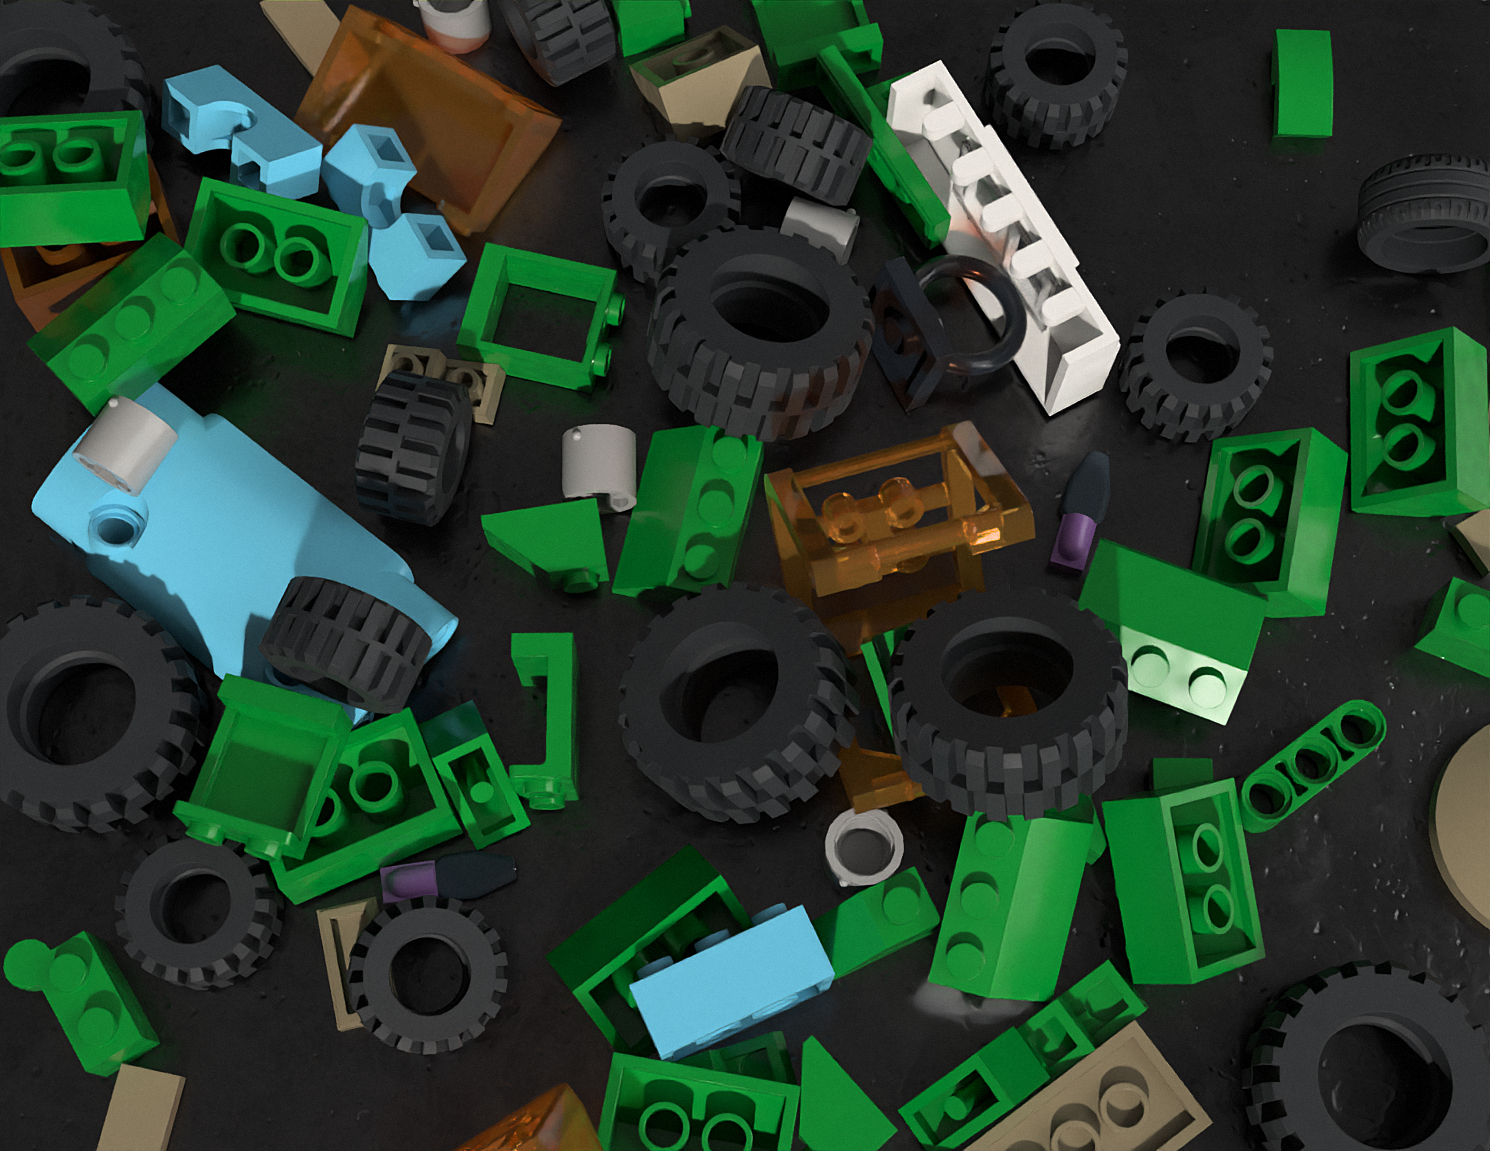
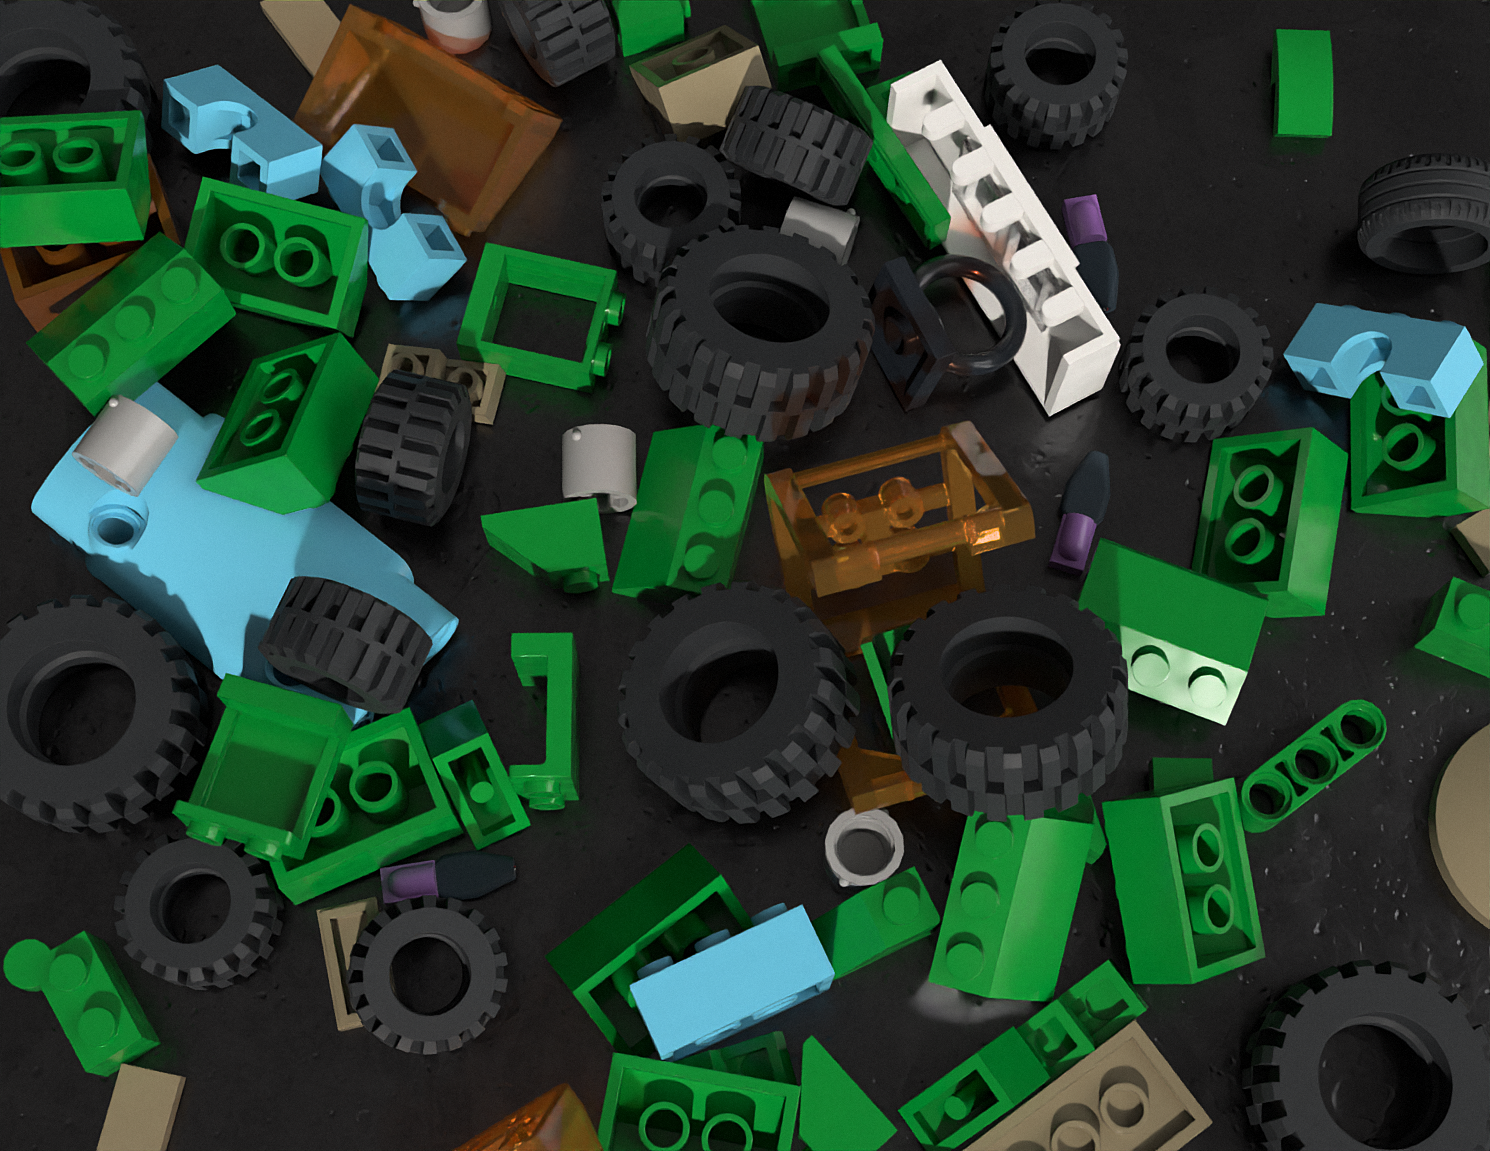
none -> green slope [196,332,380,515]
none -> piece [1061,194,1119,314]
none -> medium azure arch [1283,303,1484,418]

